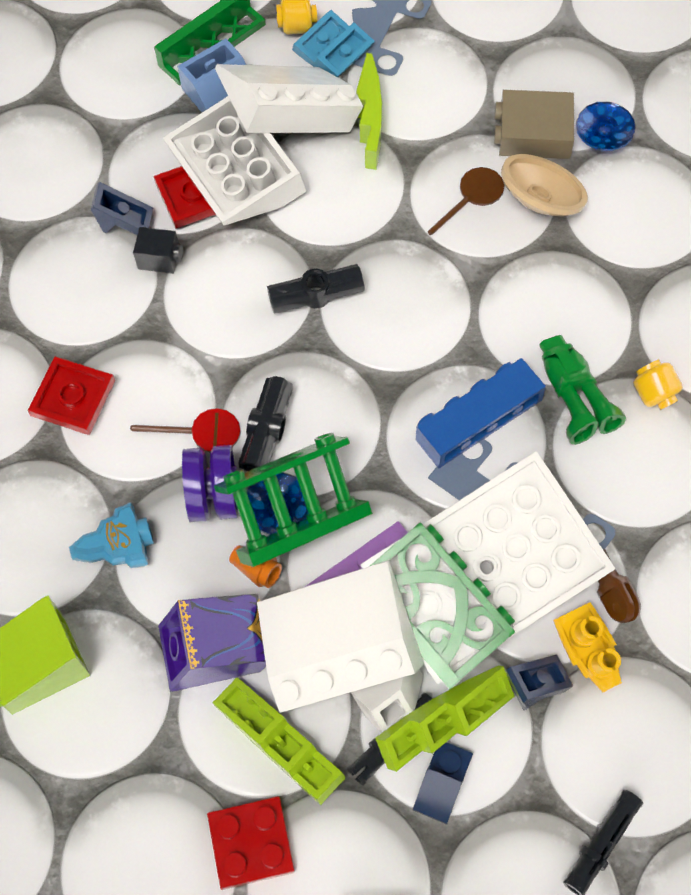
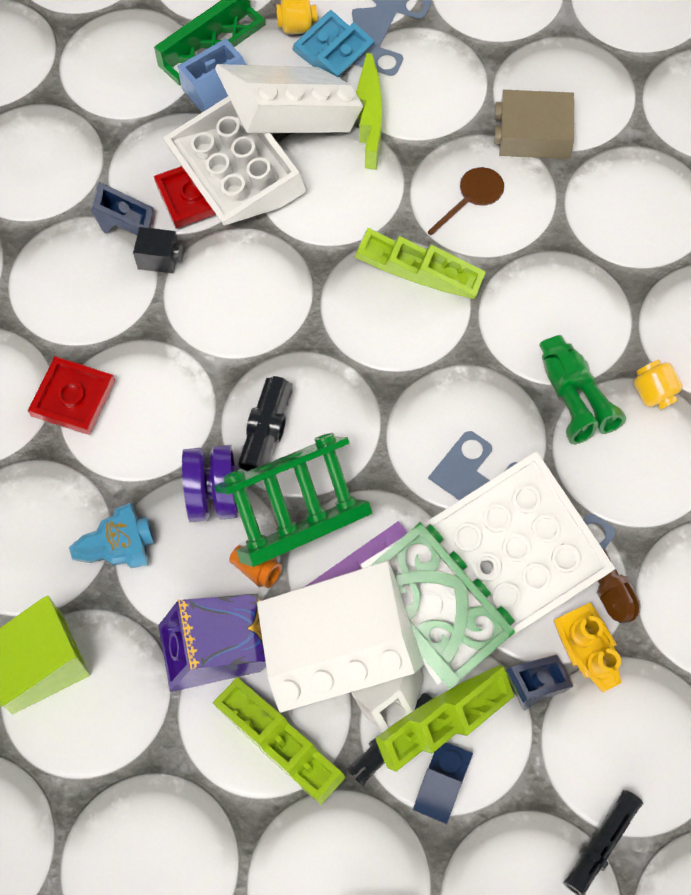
red piece [130,408,240,453] -> none
red plate [207,796,295,890] -> none
clear blue dish [247,472,308,535] -> none
black piece [267,264,365,314] -> none
blue brick [415,358,546,469] -> none
tan dish [501,154,588,216] -> none
clear blue dish [576,101,636,151] -> none
none -> lime slope [354,228,486,299]

